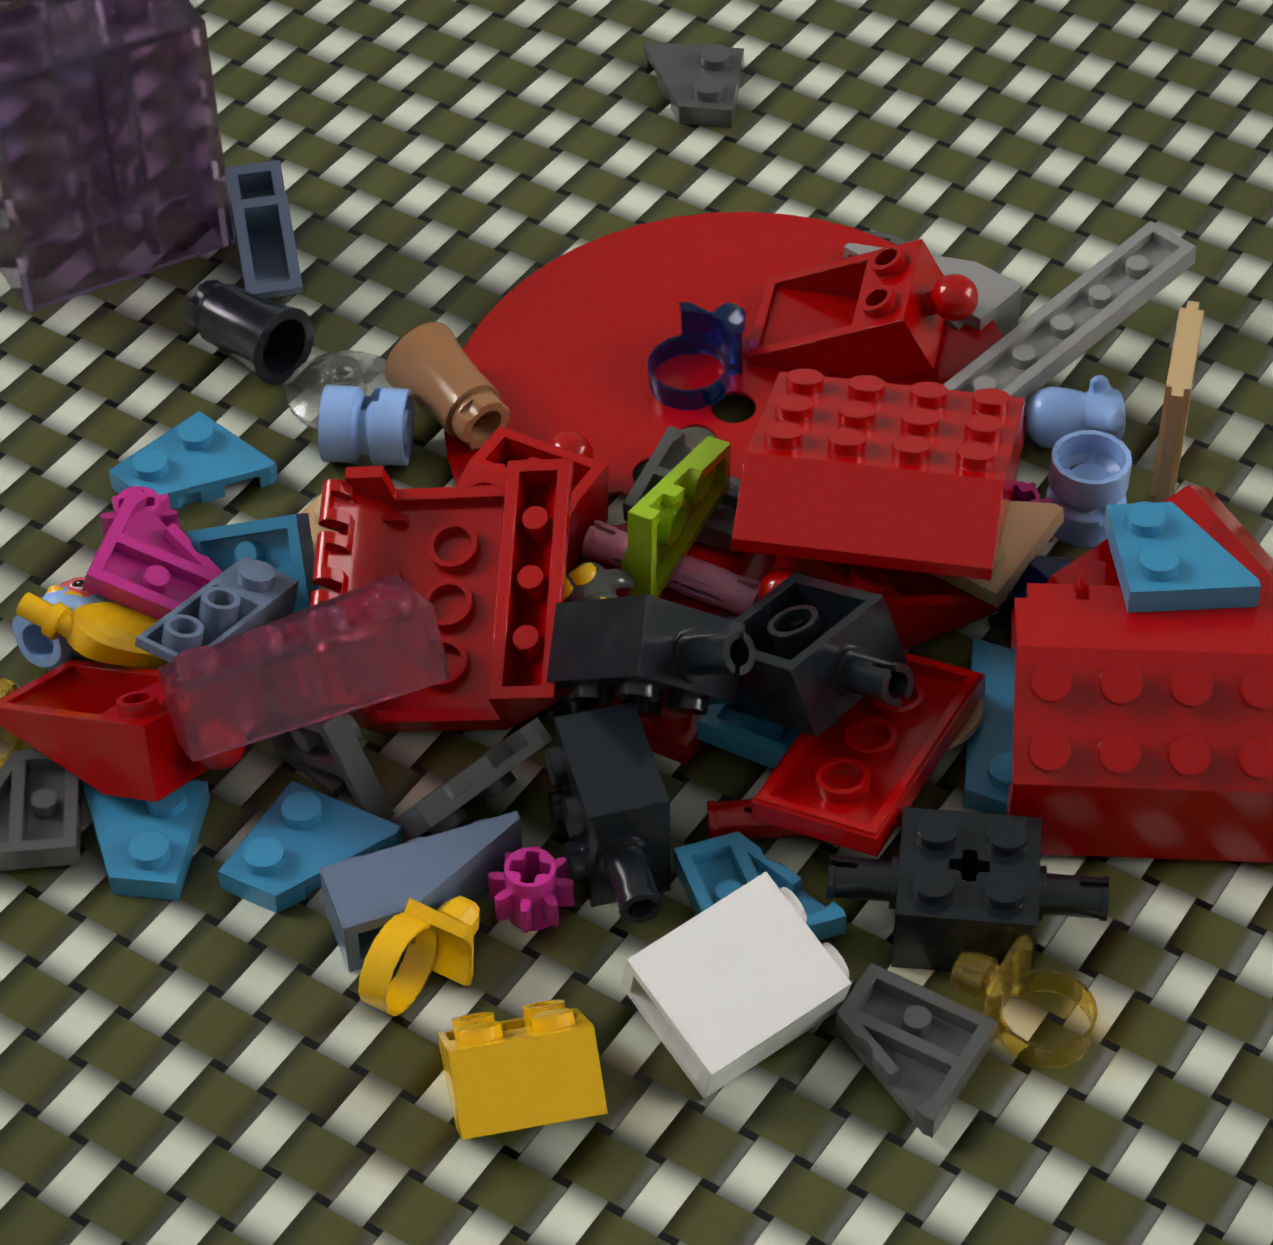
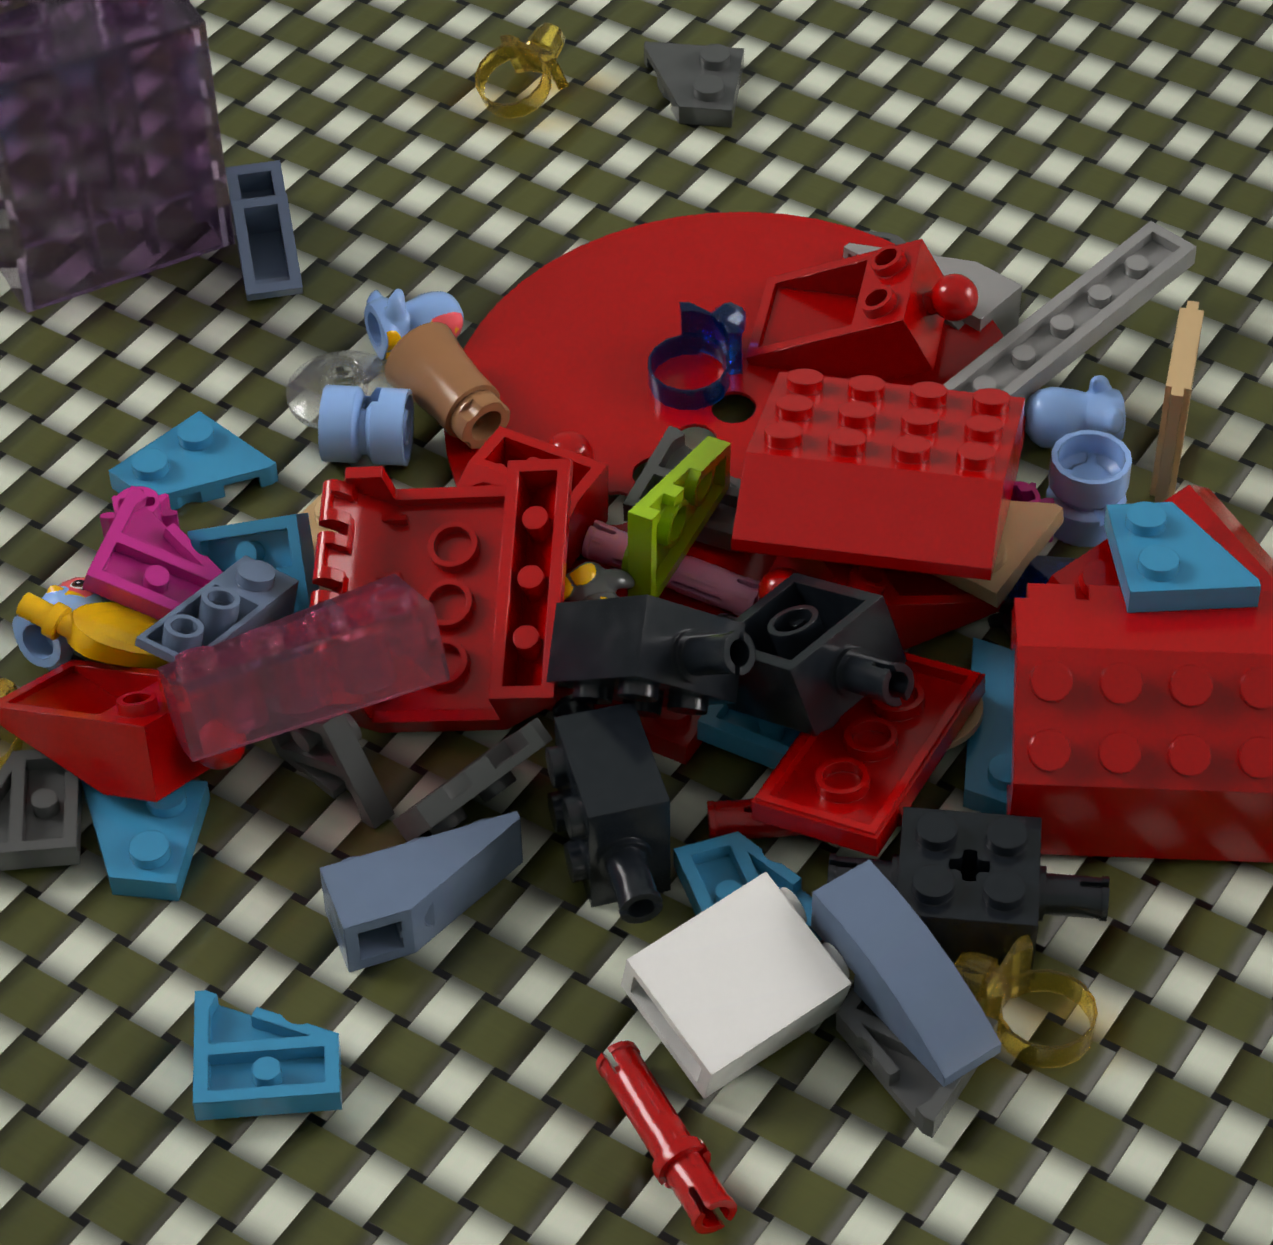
black plant [185,280,314,385] -> none
dark azure wing [218,781,403,914] -> none
yellow piece [358,895,480,1017] -> none
yellow slope [437,999,608,1140] -> none
dark pink gear [488,846,575,933] -> none
none -> dark azure wing [193,990,342,1121]
none -> light blue animal [364,288,464,360]
none -> clear yellow piece [475,22,569,119]
none -> red pin [596,1040,737,1234]
none -> sand blue slope [811,859,1002,1087]

